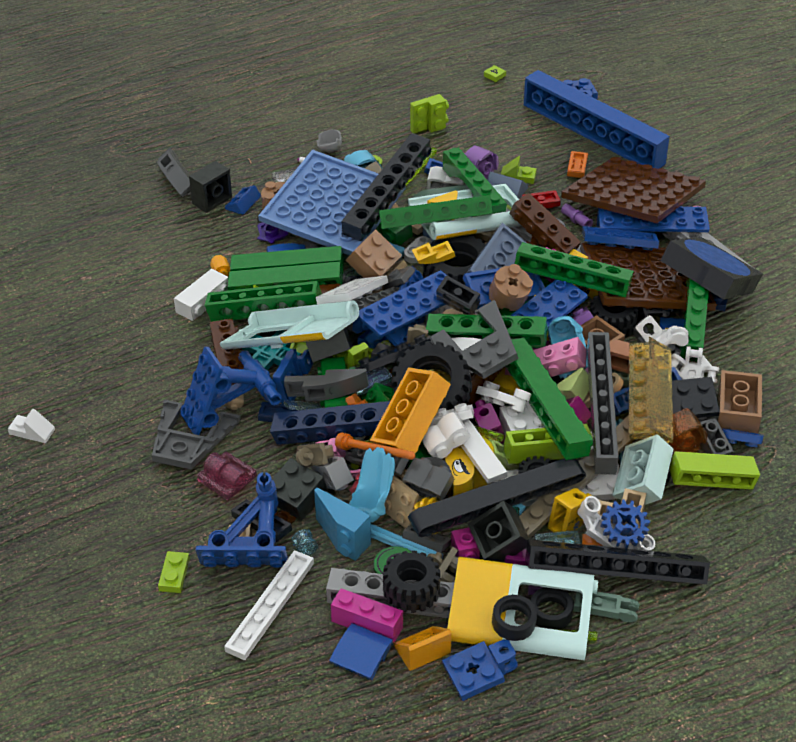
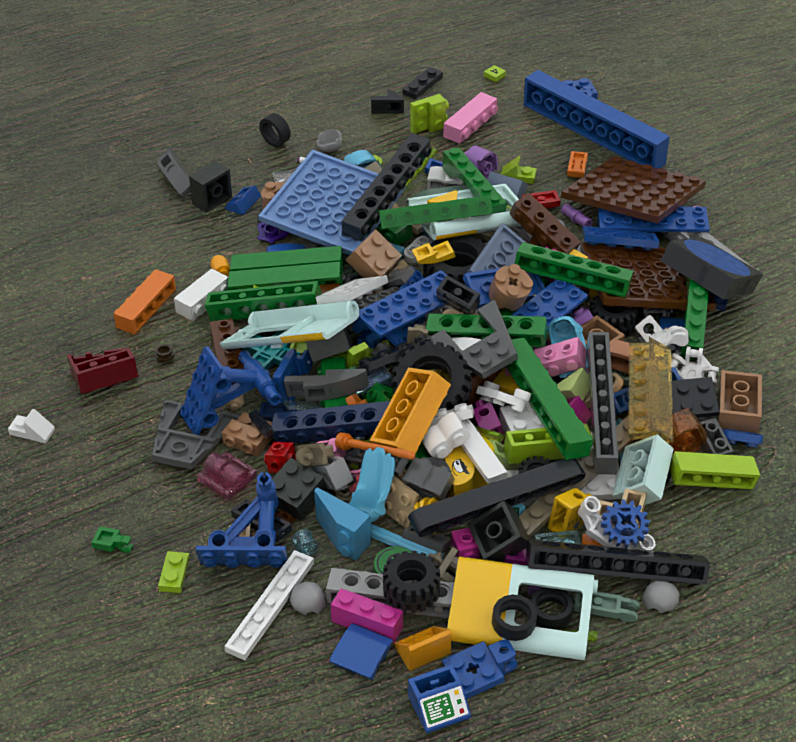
none -> dark red wedge [67,348,139,394]
none -> green plate [91,526,133,553]
none -> orange brick [114,269,176,334]
none -> dark brown plate [155,344,174,362]
none -> medium nougat plate [222,412,273,457]
none -> black axle [249,410,274,438]
none -> black tyre [259,113,291,147]
none -> red brick [264,442,297,473]
none -> light grey hair [290,582,326,615]
none -> black slope [371,89,404,114]
none -> black plate [402,67,443,100]
none -> slope [408,664,471,734]
none -> bright pink brick [443,92,498,144]
none -> light grey hair [642,580,680,613]

